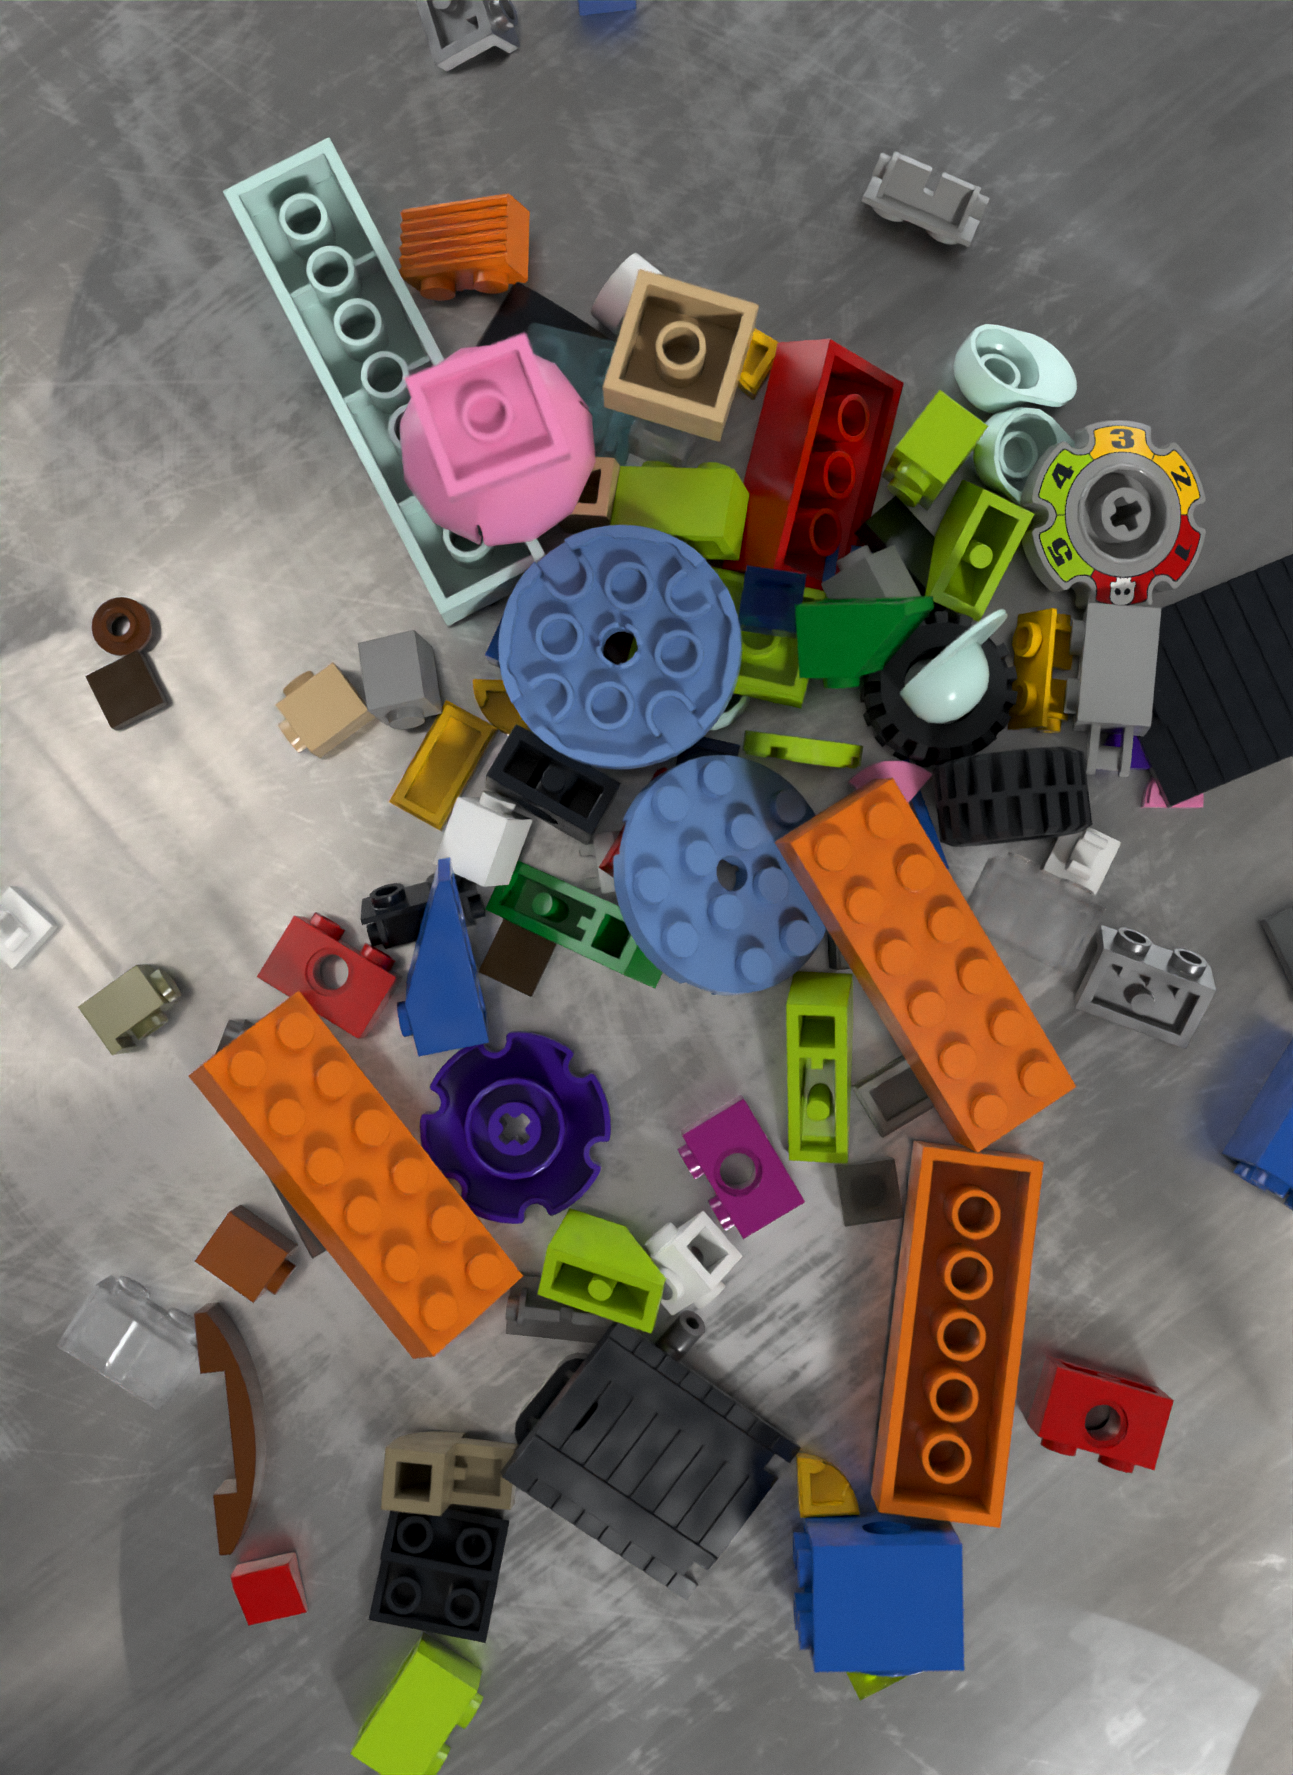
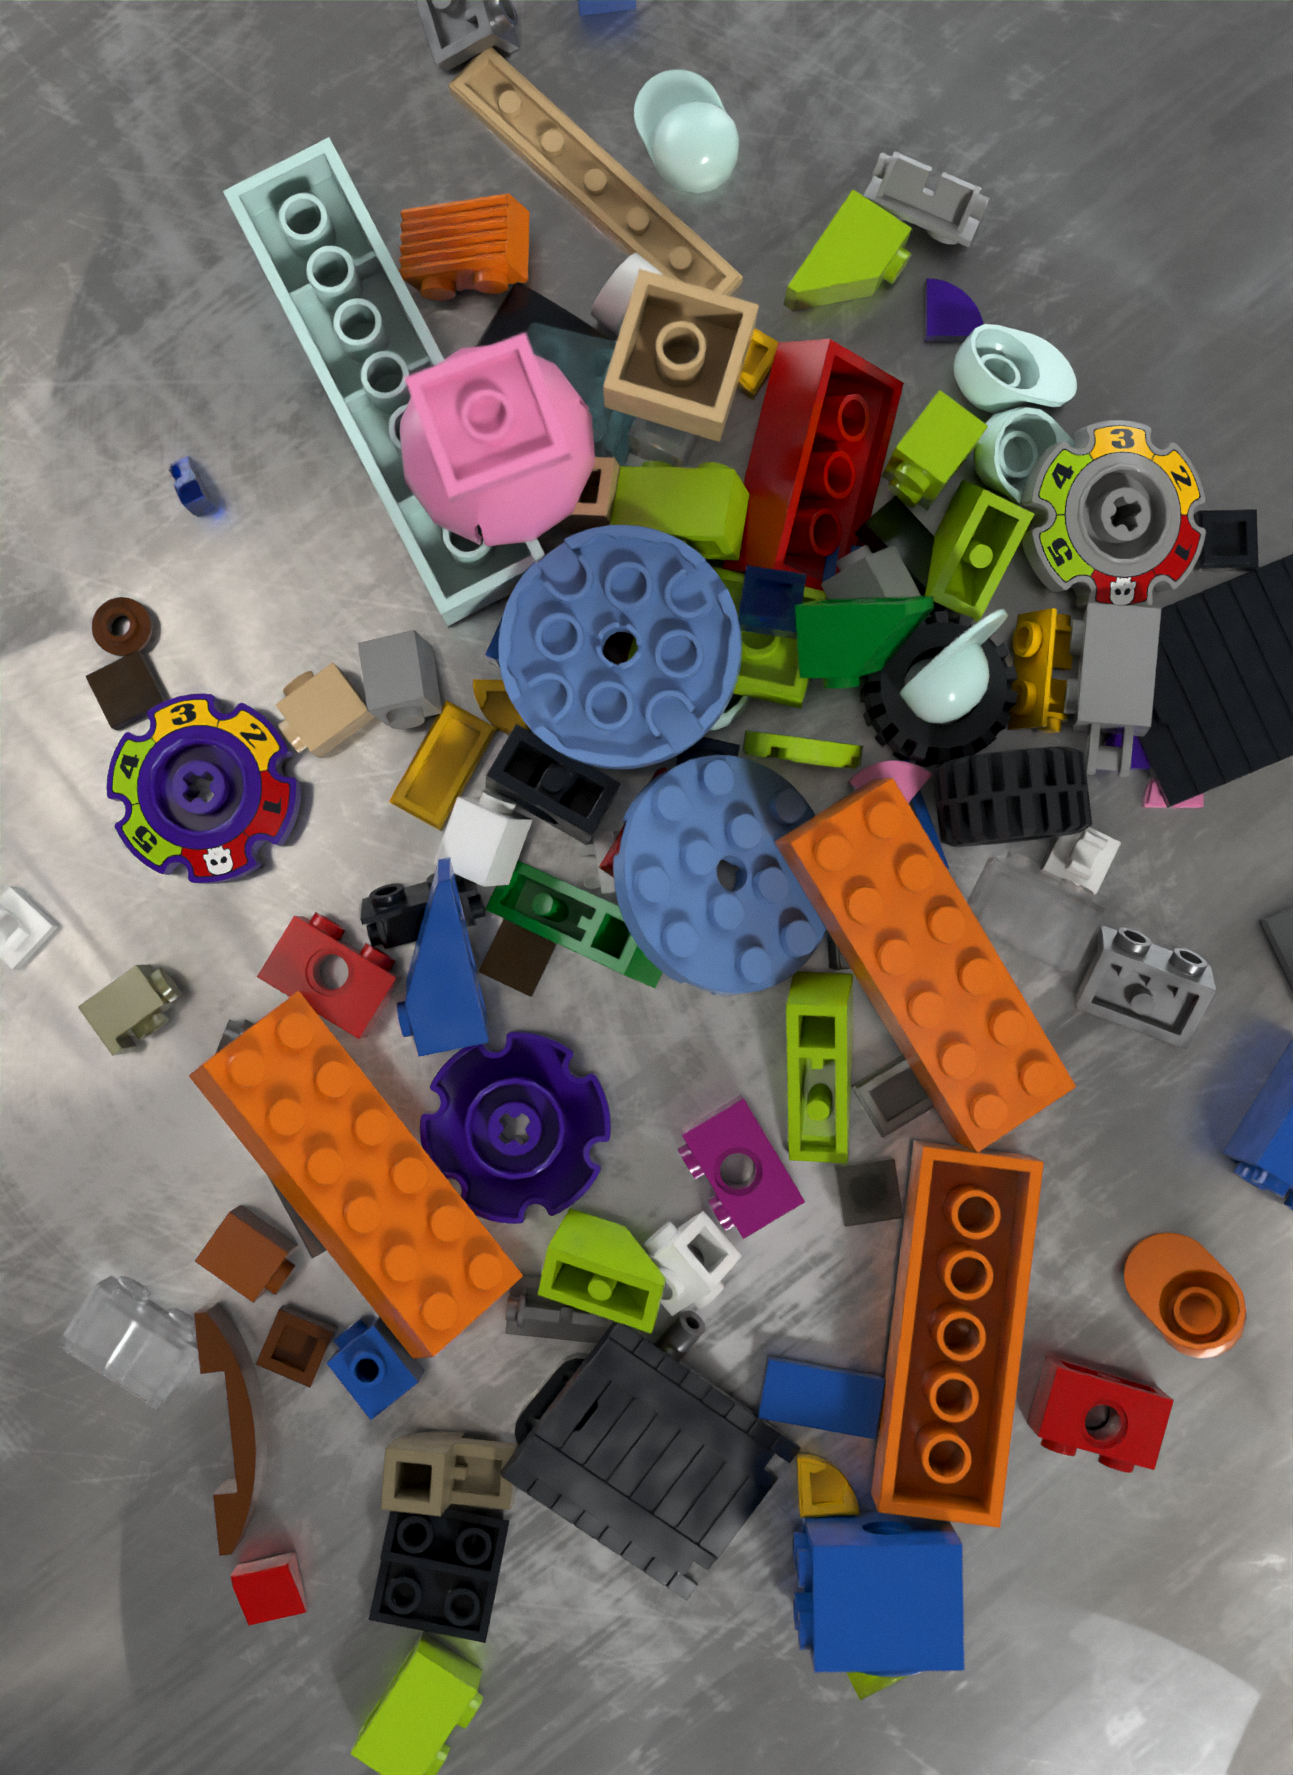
none -> dark purple piece [106,693,301,884]
none -> clear blue tile [169,455,216,517]
none -> reddish brown plate [255,1305,337,1388]
none -> blue brick [326,1317,425,1420]
none -> tan tile [448,47,743,296]
none -> light aqua cap [634,69,740,194]
none -> blue tile [757,1355,885,1439]
none -> lime slope [783,189,912,311]
none -> dark purple tile [924,278,984,342]
none -> orange cap [1124,1233,1247,1359]
none -> black tile [1193,509,1259,572]

